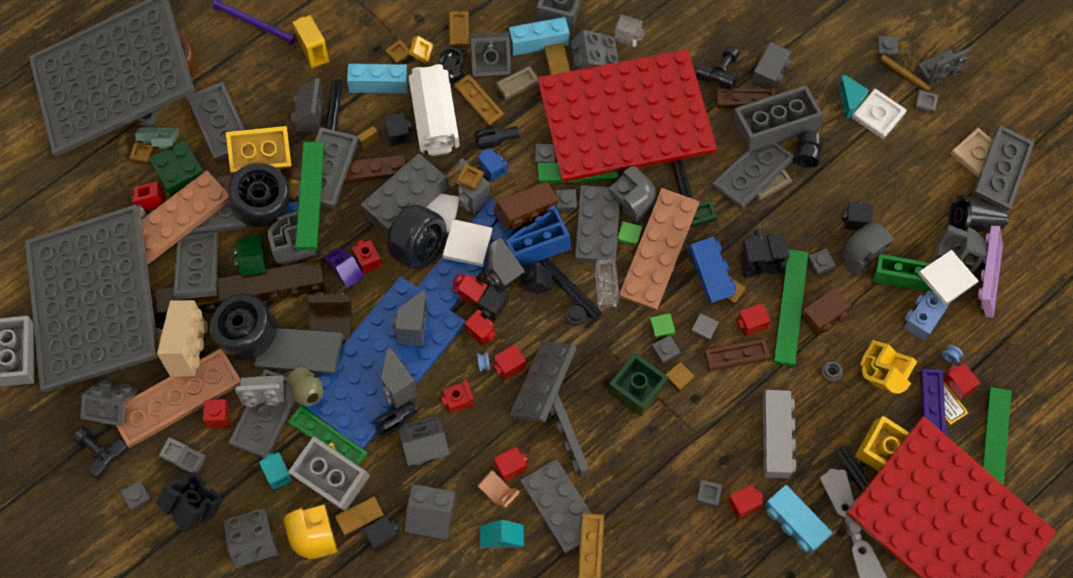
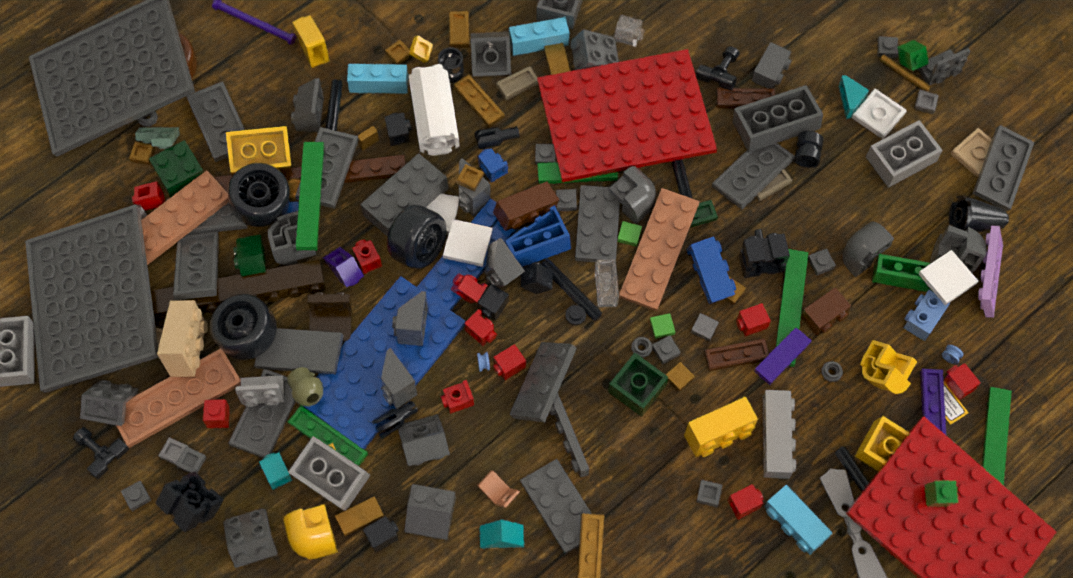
red brick [494,447,528,482] -> none
black brick [842,201,873,230] -> none
none -> dark grey plate [631,337,652,357]
none -> yellow brick [684,397,758,457]
none -> dark purple tile [754,328,812,385]
none -> light grey brick [866,120,943,188]
none -> green brick [897,40,929,71]
none -> green brick [925,481,958,507]

